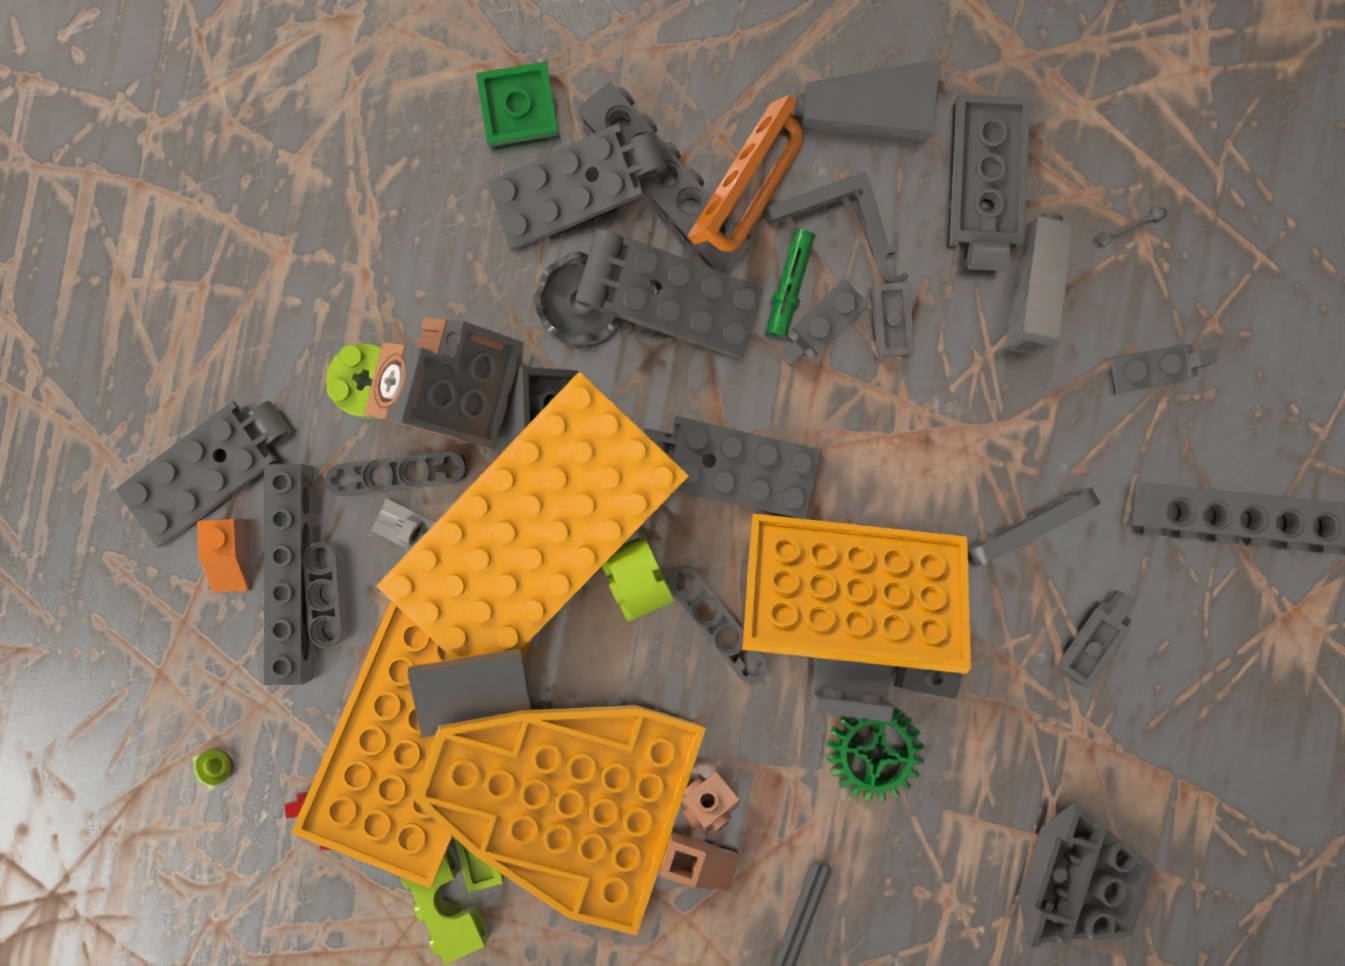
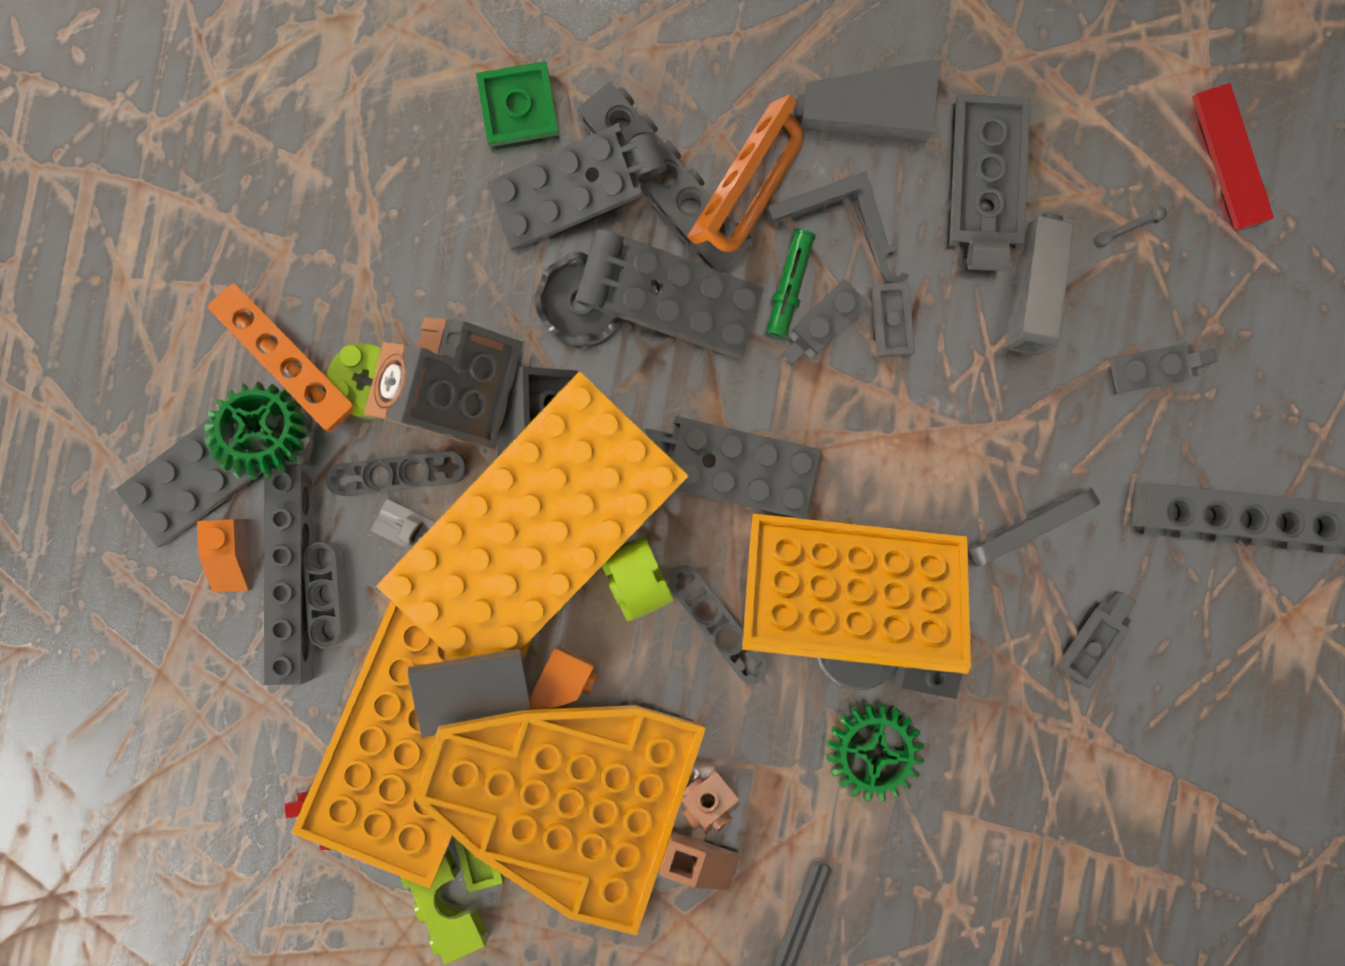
lime plate [192,749,231,790] -> none
dark grey bracket [811,658,893,722] -> none
dark grey wedge [1019,804,1155,948] -> none
none -> green gear [203,381,308,481]
none -> orange piece [207,283,355,432]
none -> orange slope [529,645,598,710]
none -> red tile [1192,83,1274,231]

